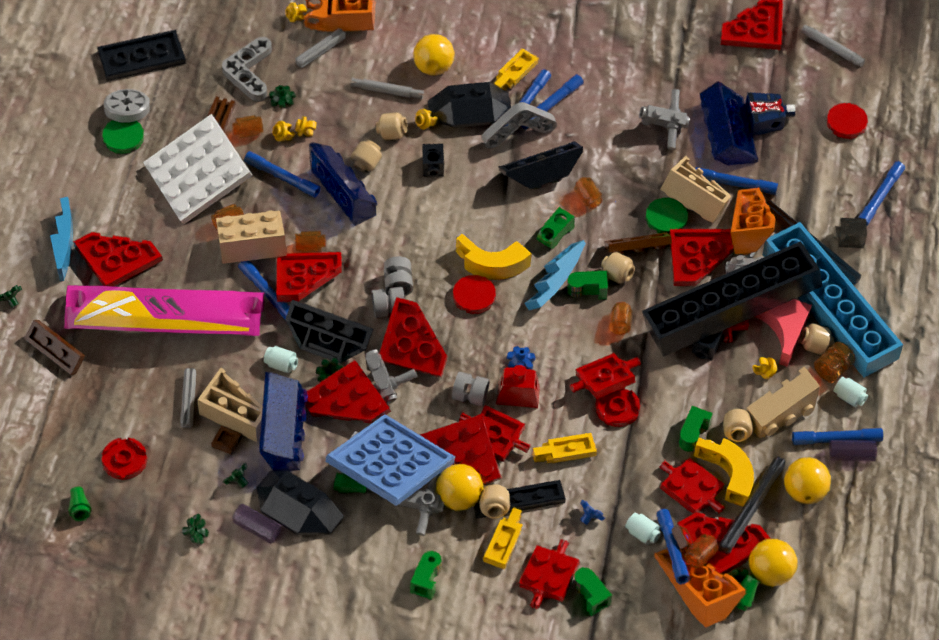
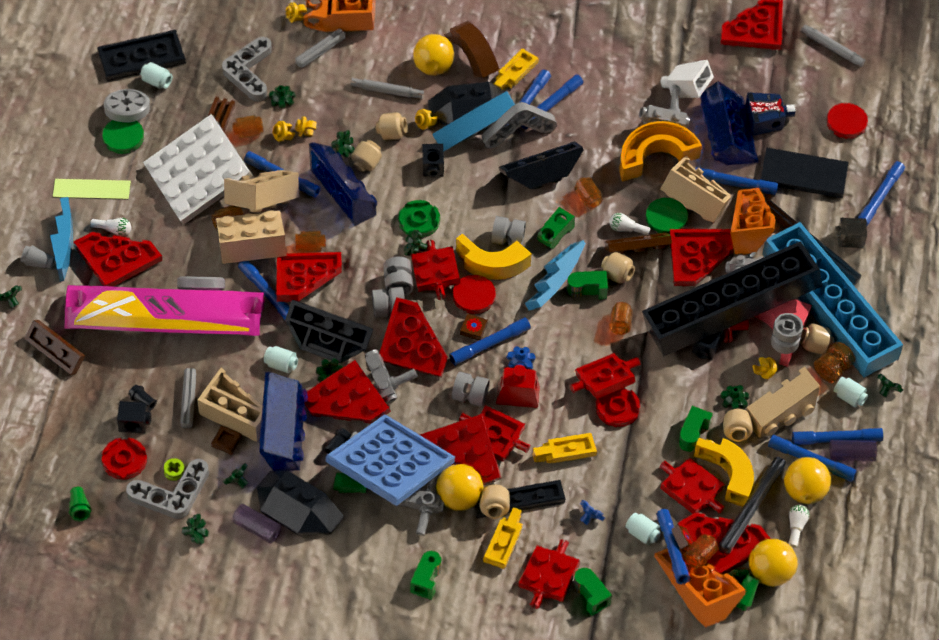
none -> light grey cone [21,245,55,269]
none -> yellowish green sticker [53,179,131,199]
none -> white piece [91,218,131,237]
none -> black brick [117,401,152,434]
none -> light grey beam [126,459,209,519]
none -> black pin [128,385,157,412]
none -> light aqua brick [140,62,173,89]
none -> lime bush [164,458,184,481]
none -> light grey wheel [177,276,225,290]
none -> tan wedge [224,170,299,212]
none -> black pin [324,428,351,454]
none -> dark green plant [331,130,355,158]
none -> green tile [398,200,440,238]
none -> dark green plant [404,230,427,256]
none -> red plate [411,240,460,300]
none -> dark azure slope [432,91,515,152]
none -> reddish brown arch [444,21,500,78]
none -> blue piece [449,317,531,366]
none -> reddish brown tile [460,314,488,340]
none -> light grey wheel [491,216,526,246]
none -> white piece [609,213,650,235]
none -> light orange brick [619,121,702,182]
none -> white torso [661,60,713,98]
none -> dark green plant [720,385,750,410]
none -> black tile [761,147,849,199]
none -> blue piece [768,434,857,482]
none -> light grey wheel [771,313,803,354]
none -> white piece [788,505,809,548]
none -> dark green plant [877,373,904,398]

